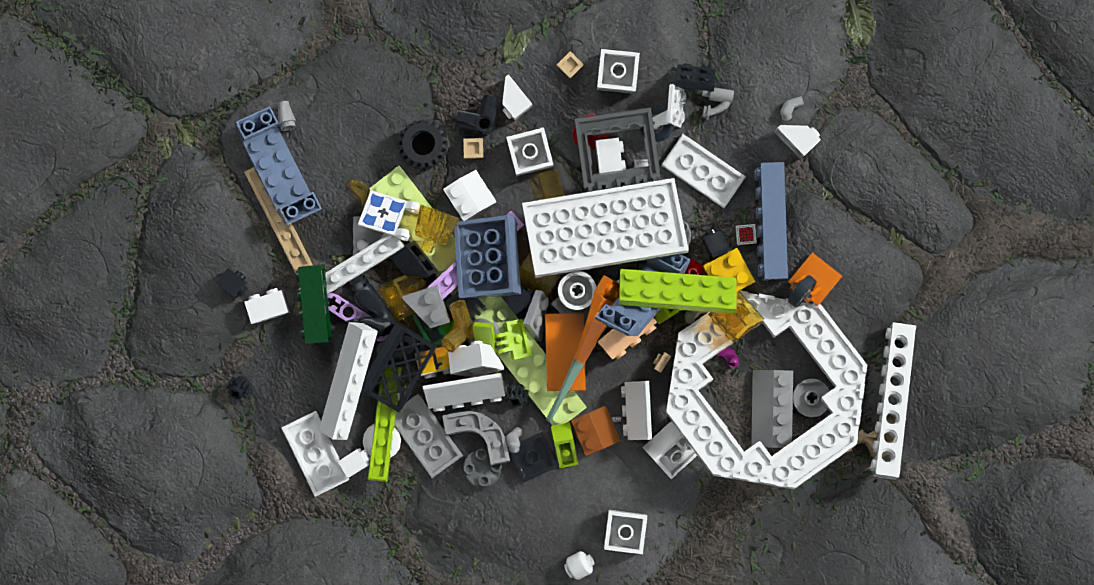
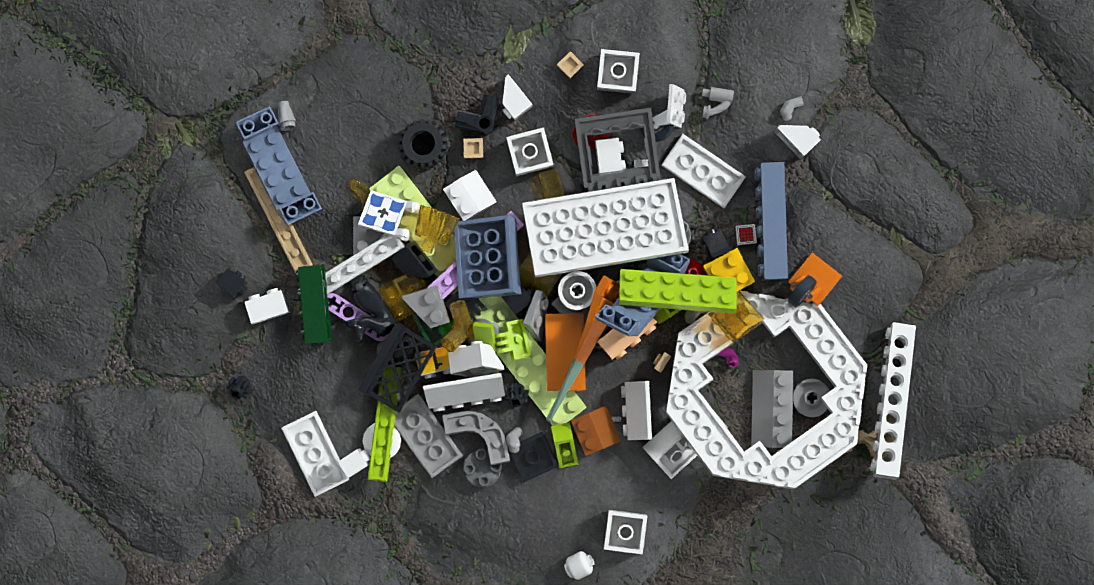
white brick [319,322,378,440] -> none
black plate [675,63,715,92] -> none

